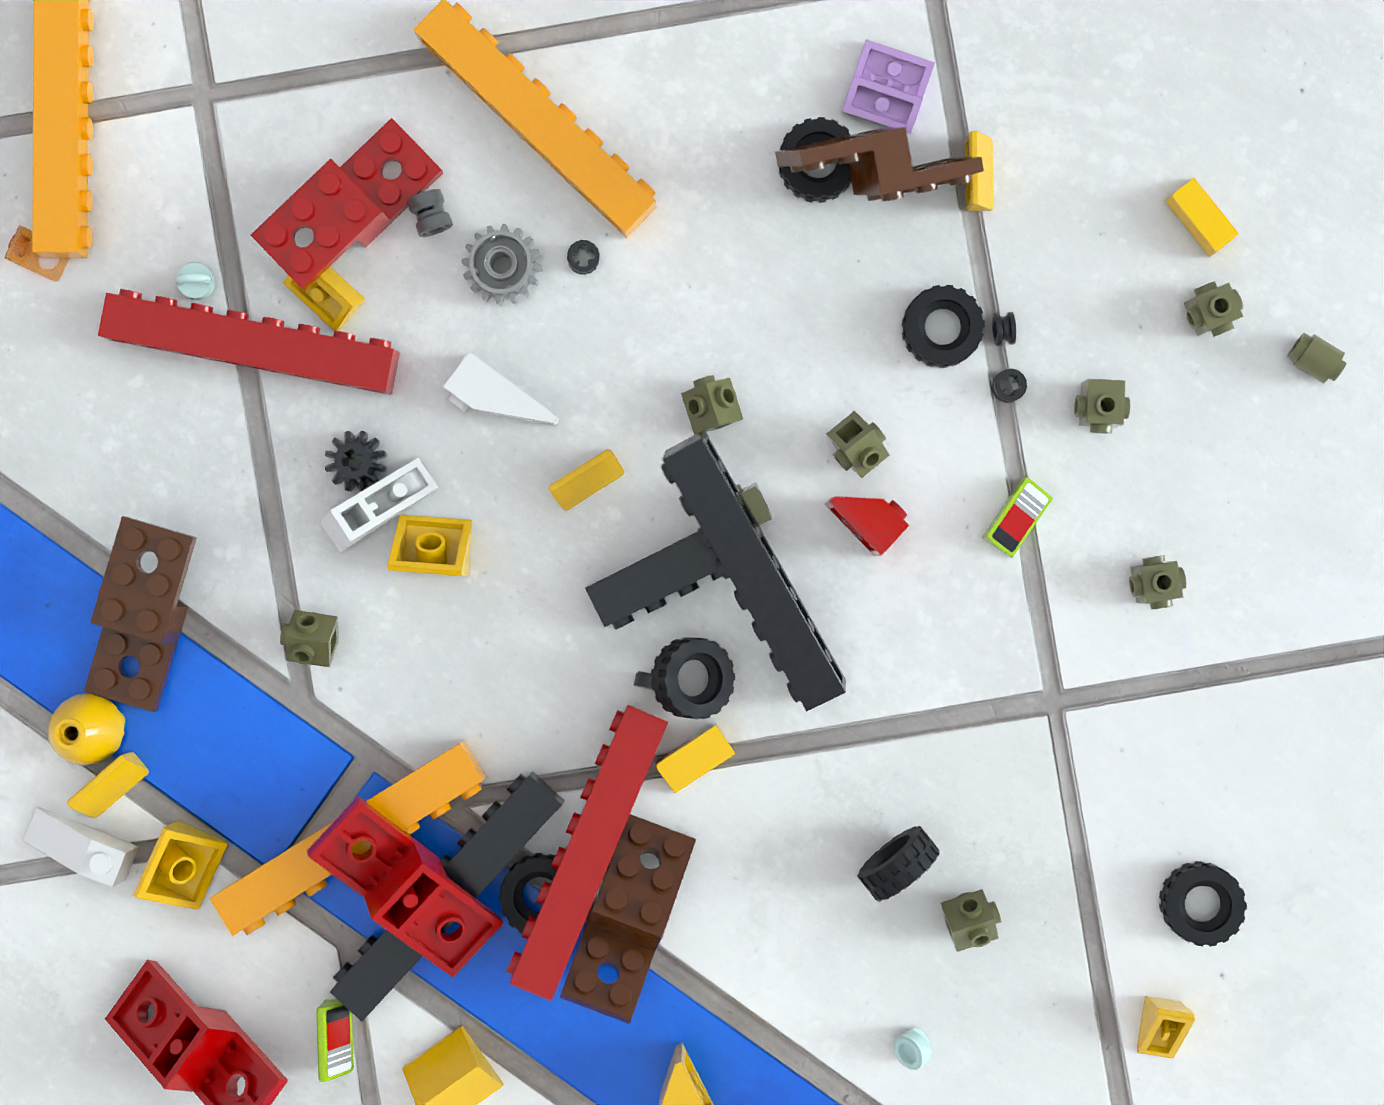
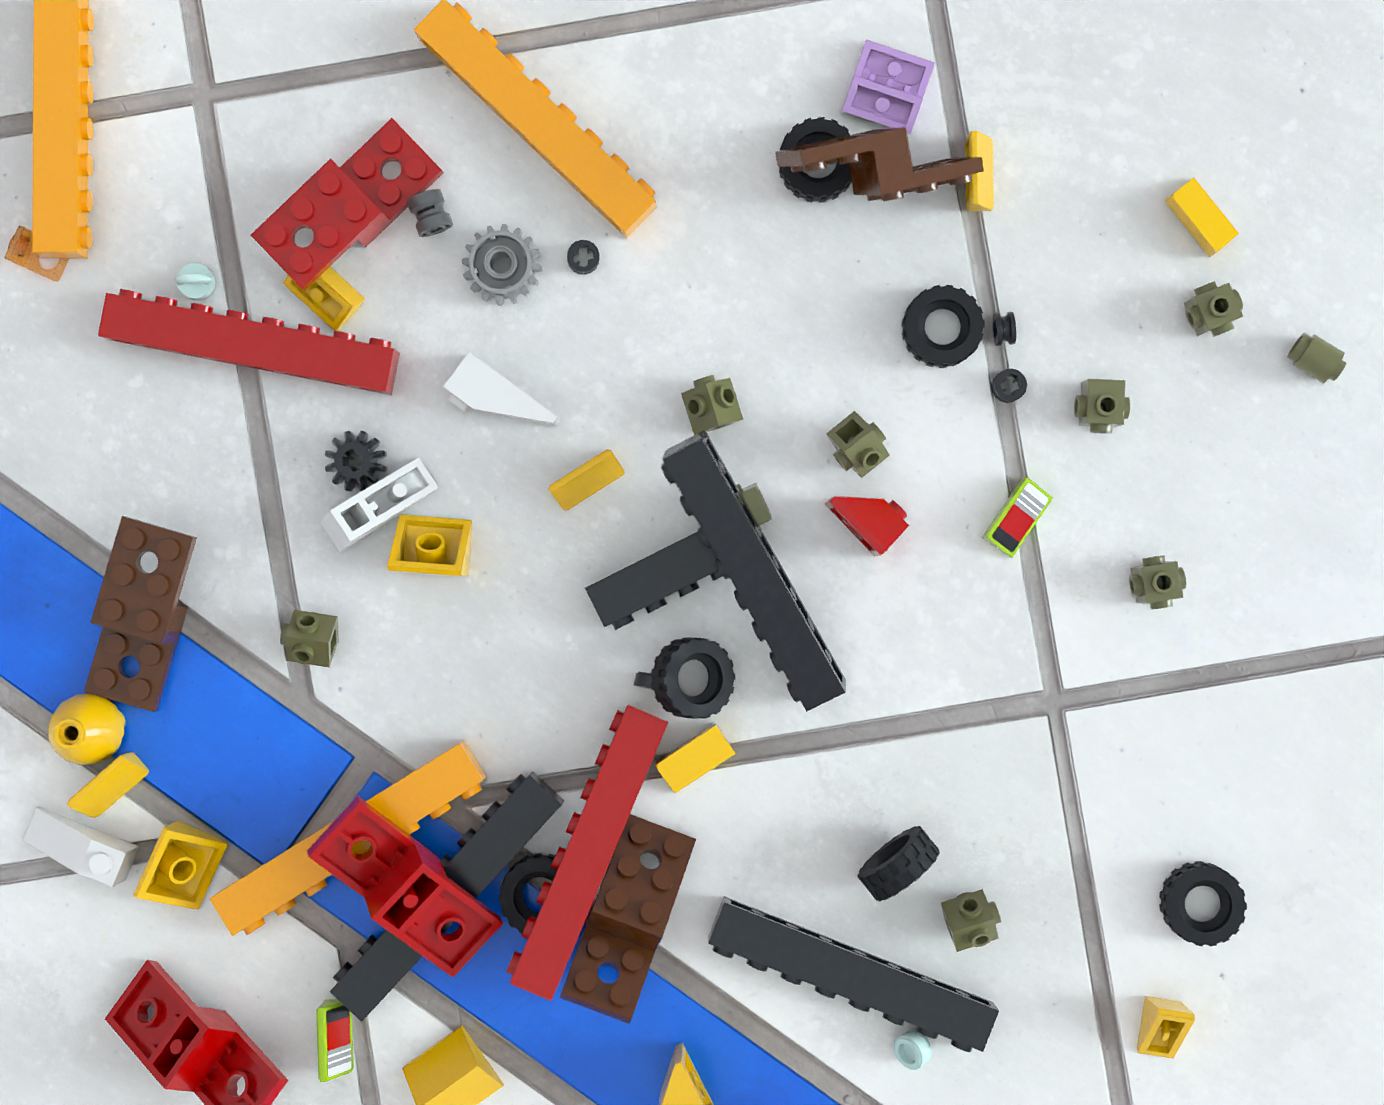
none -> black brick [708,896,999,1052]

